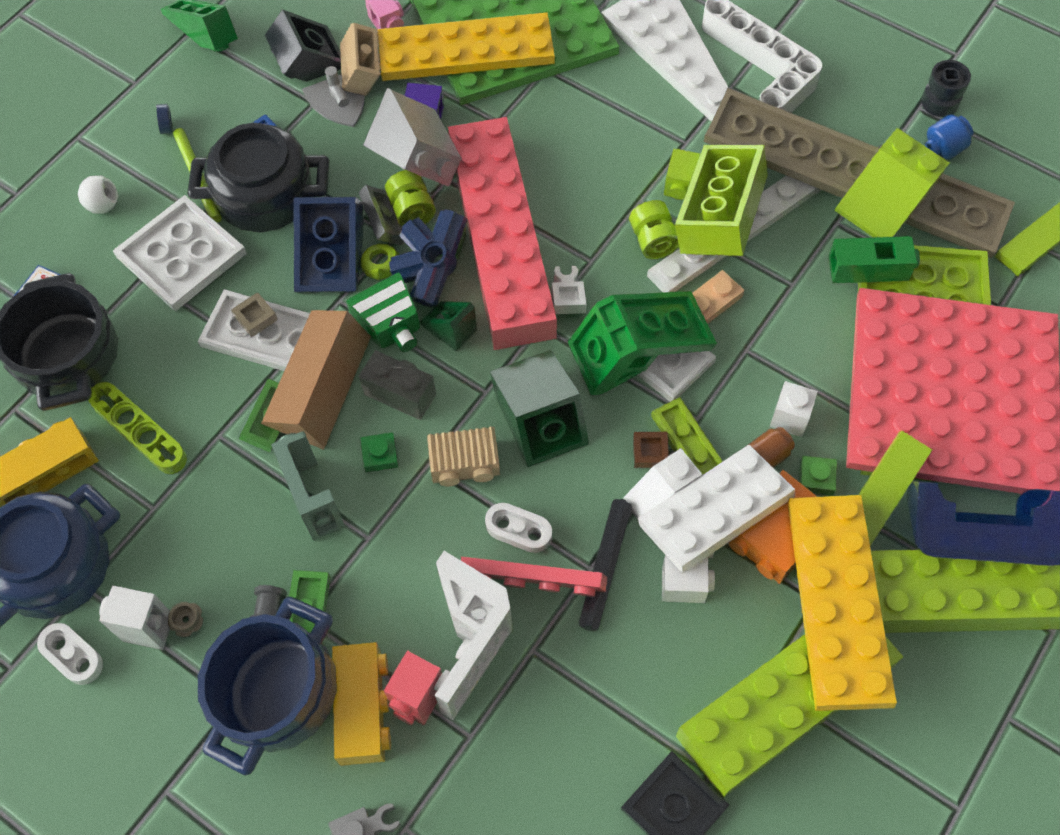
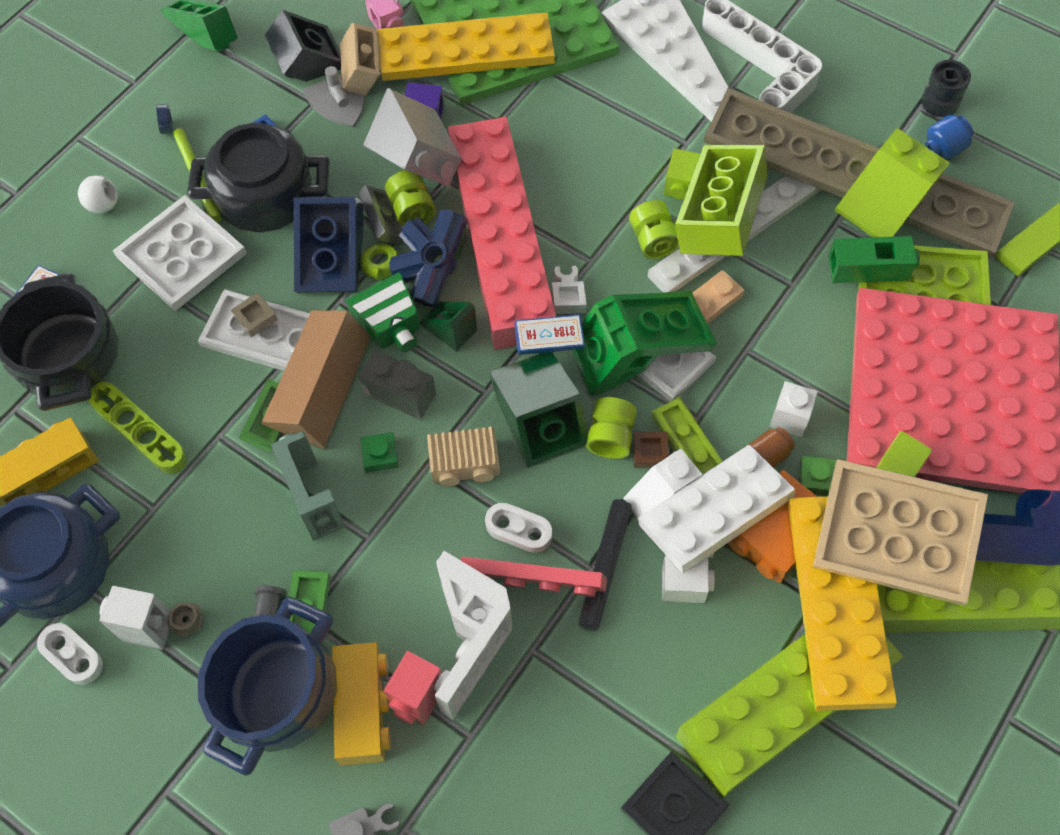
none -> white tile [514,314,585,355]
none -> lime wheel [586,397,637,459]
none -> tan plate [812,459,988,606]

